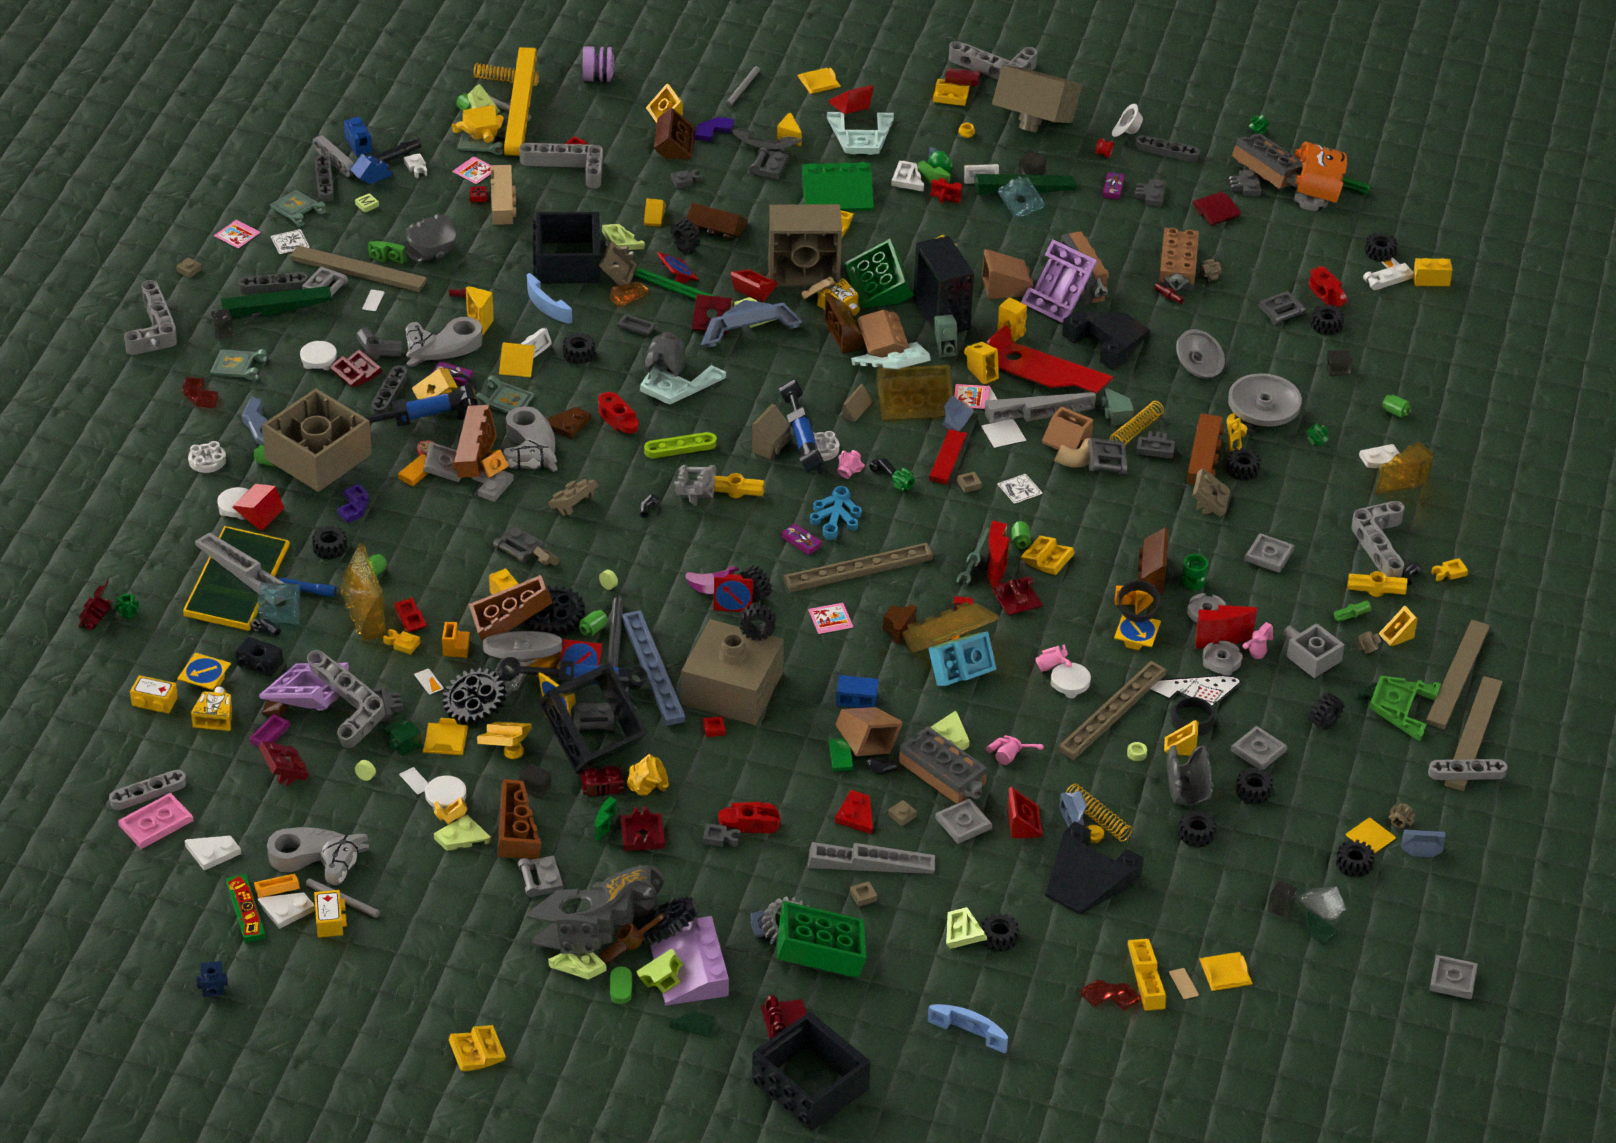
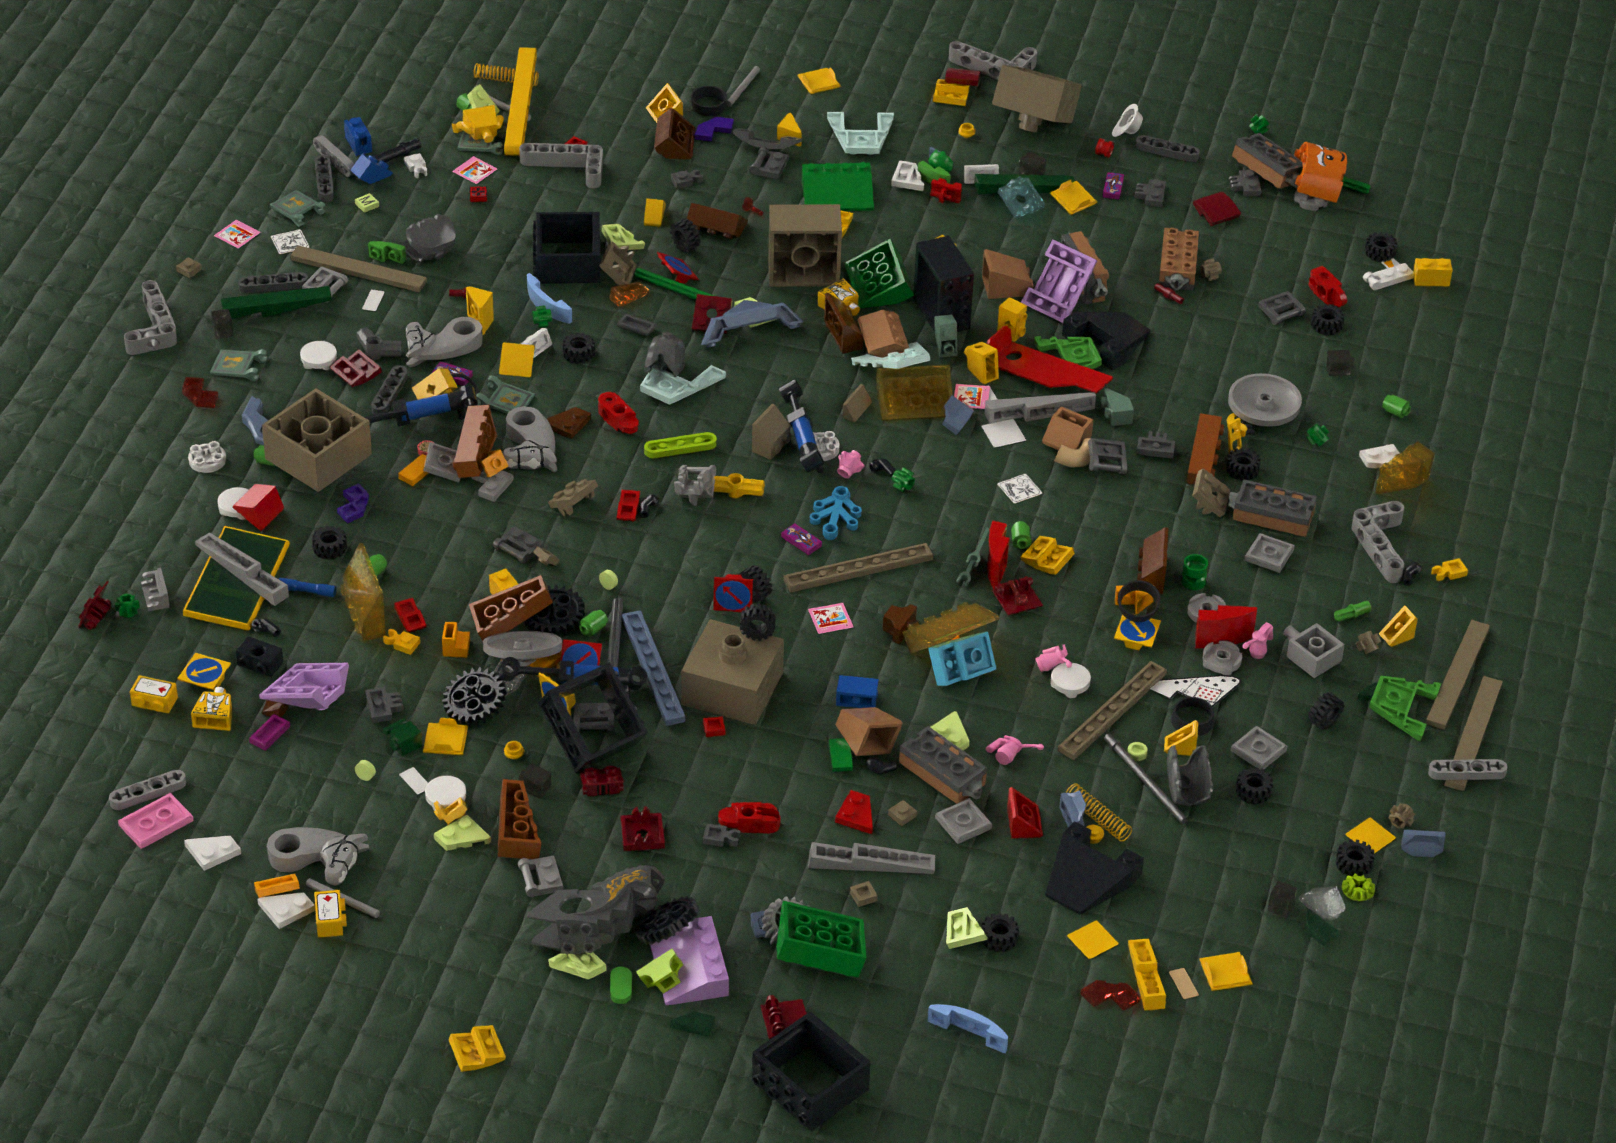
dark blue brick [197,961,228,997] -> none
tile [225,874,265,943] -> none
clear light blue piece [258,583,300,623] -> none
dark red piece [259,741,309,786] -> none
light grey beam [307,650,386,748] -> none
white sticker [414,668,444,695] -> none
yellow slope [477,722,532,746] -> none
tan wedge [490,165,516,225] -> none
lavender wheel [582,46,614,82] -> none
green slope [595,797,617,841] -> none
reddish brown piece [599,914,665,964] -> none
yellow helmet [627,754,669,796] -> none
magenta piece [685,566,739,595] -> none
red slope [730,269,778,303] -> none
tan tile [802,277,835,299] -> none
red slope [828,85,874,114] -> none
red tile [929,429,967,484] -> none
red tile [953,596,973,613] -> none
dark tan plate [957,472,982,493] -> none
yellow piece [1110,401,1164,445] -> none
light grey dish [1176,329,1225,379] -> none
black tyre [1179,810,1216,848] -> none
yellow piece [1347,571,1407,597] -> none
light grey plate [1429,955,1478,999] -> none
none -> light grey hinge [141,568,169,612]
none -> green gear [532,305,552,328]
none -> red slope [616,490,641,521]
none -> black tyre [691,86,727,116]
none -> clear red hand [742,197,764,216]
none -> bright green wing [1034,336,1102,369]
none -> yellow piece [1050,180,1098,215]
none -> yellow sticker [1067,920,1119,959]
none -> flat silver bar [1104,733,1188,824]
none -> dark grey piece [1228,480,1317,537]
none -> lime gear [1342,873,1375,901]

